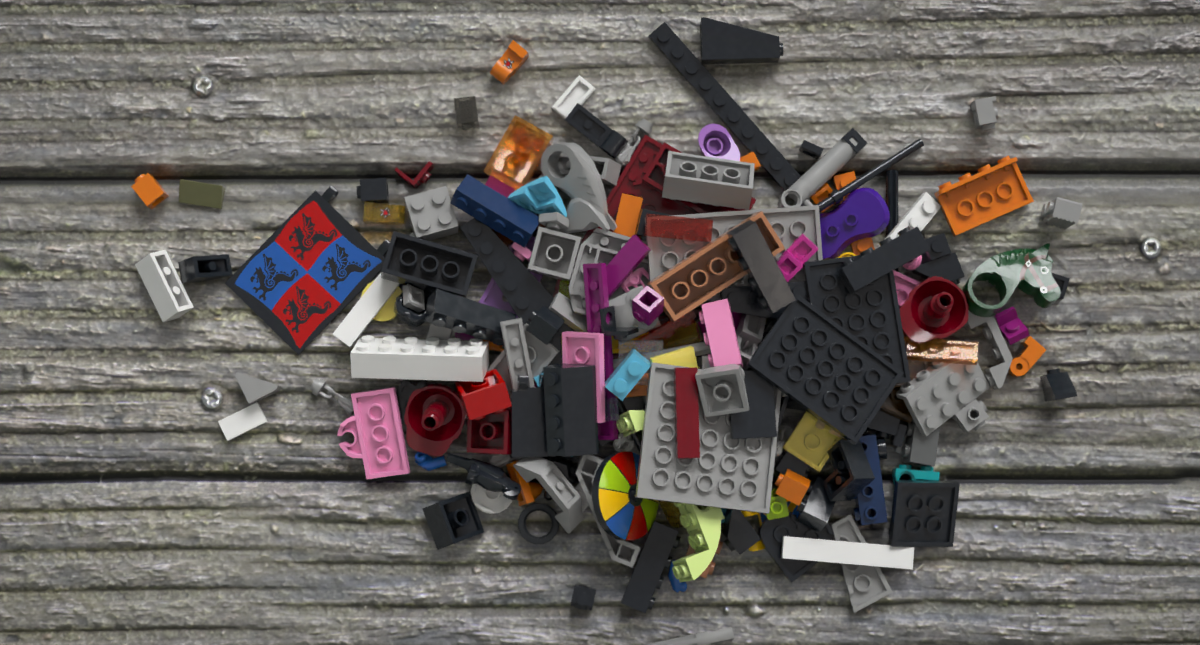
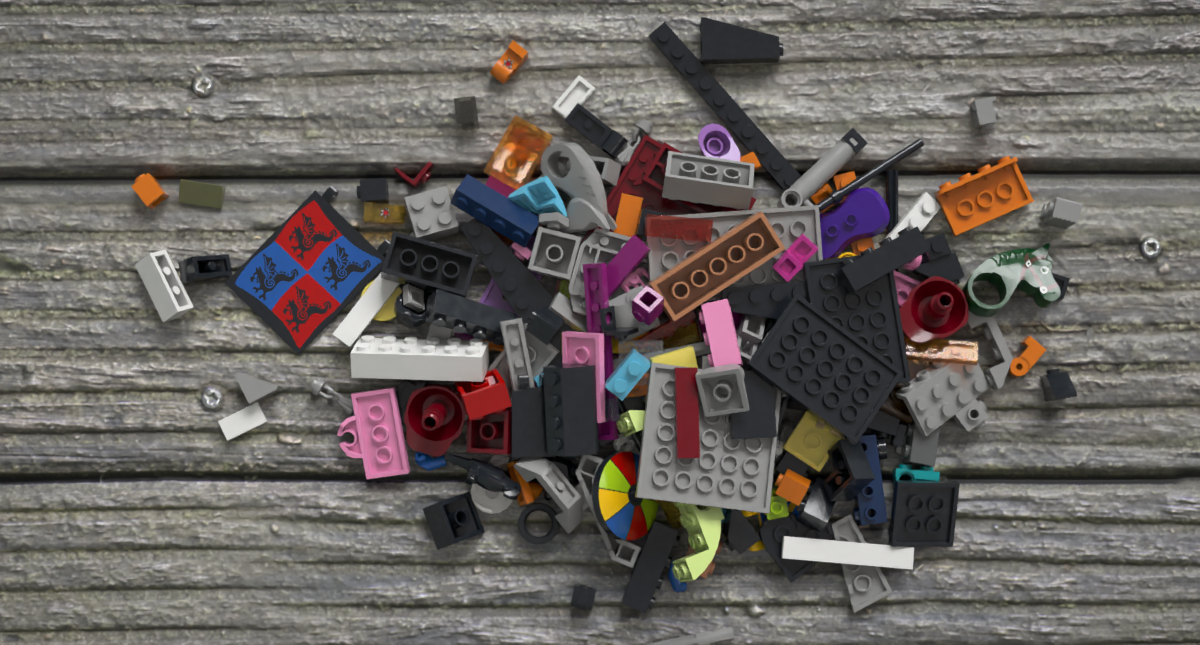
black brick [727,220,796,313] -> none
black tile [799,140,824,159] -> none
magenta bracket [994,307,1030,345] -> none

